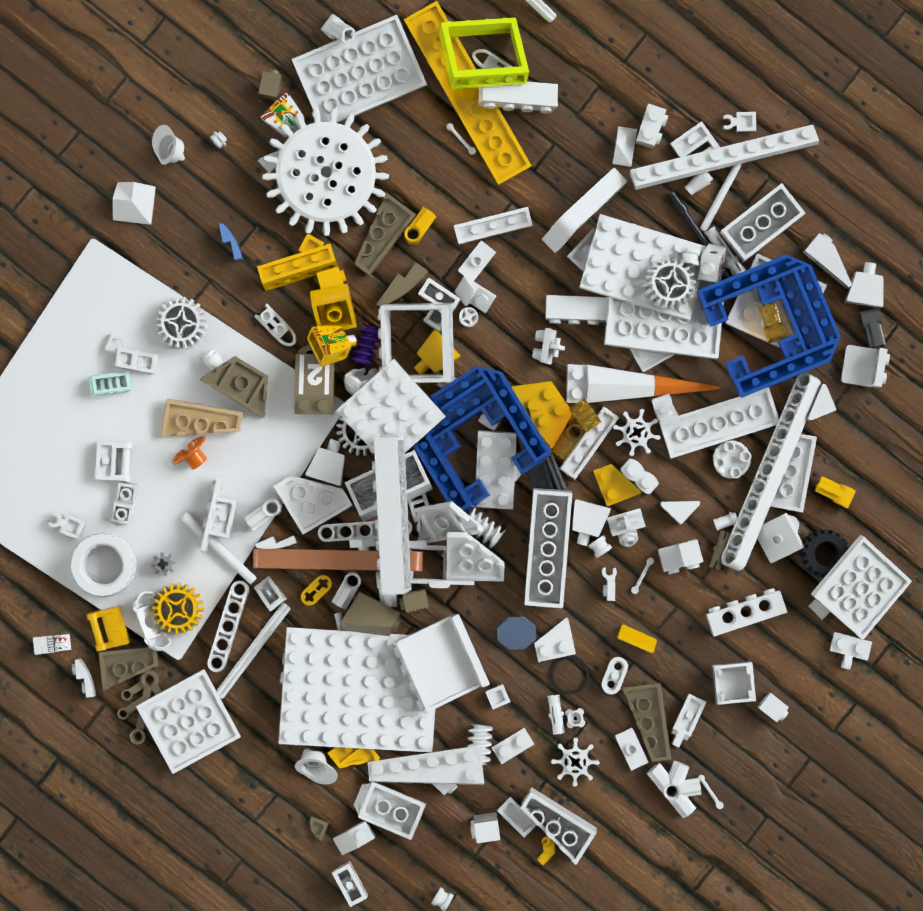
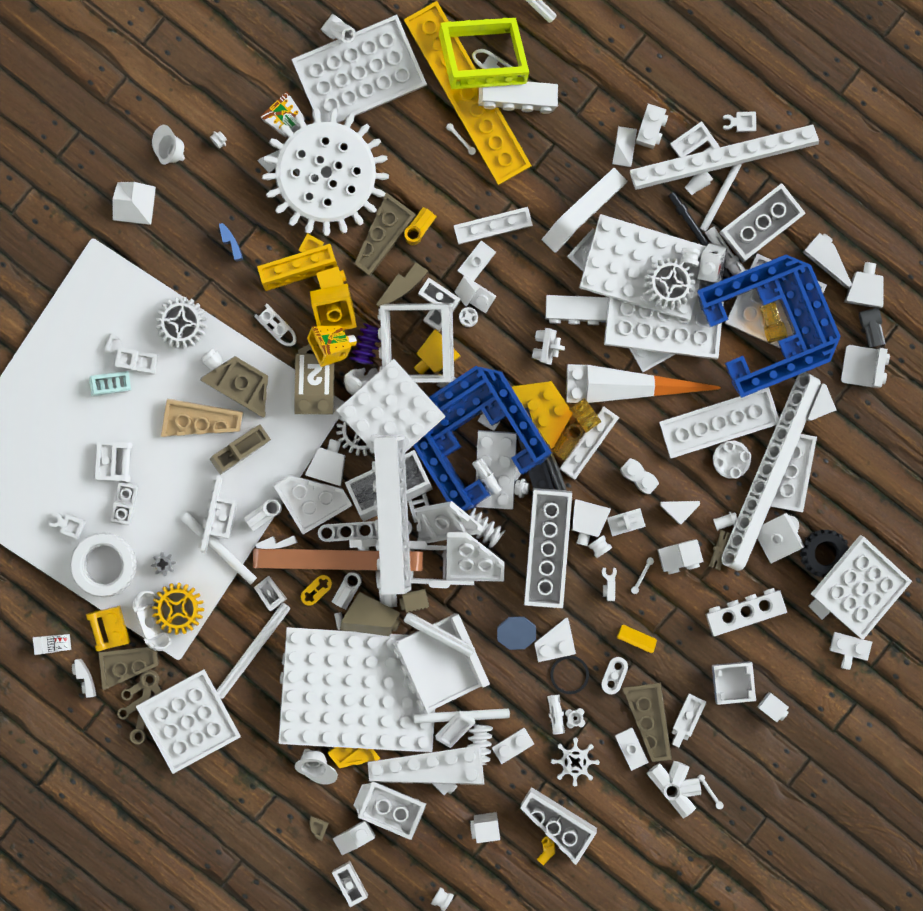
orange wheel [172,436,207,470] -> none
white beam [208,581,249,672] -> none
dark tan brick [258,69,283,100] -> none
white plate [485,684,510,709] -> none
white plate [497,797,536,838] -> none
yellow wing [593,464,641,506] -> none
white gear [613,409,660,456] -> none
white plate [618,530,638,547] -> none
white bracket [652,394,680,427] -> none
yellow piece [815,476,856,508] -> none
none -> dark tan slope [210,424,271,475]
none -> white axle [404,612,475,657]
none -> white piece [413,709,510,723]
none -> white tile [435,711,475,748]
none -> white axle [472,458,502,495]
none -> white plate [514,478,529,498]

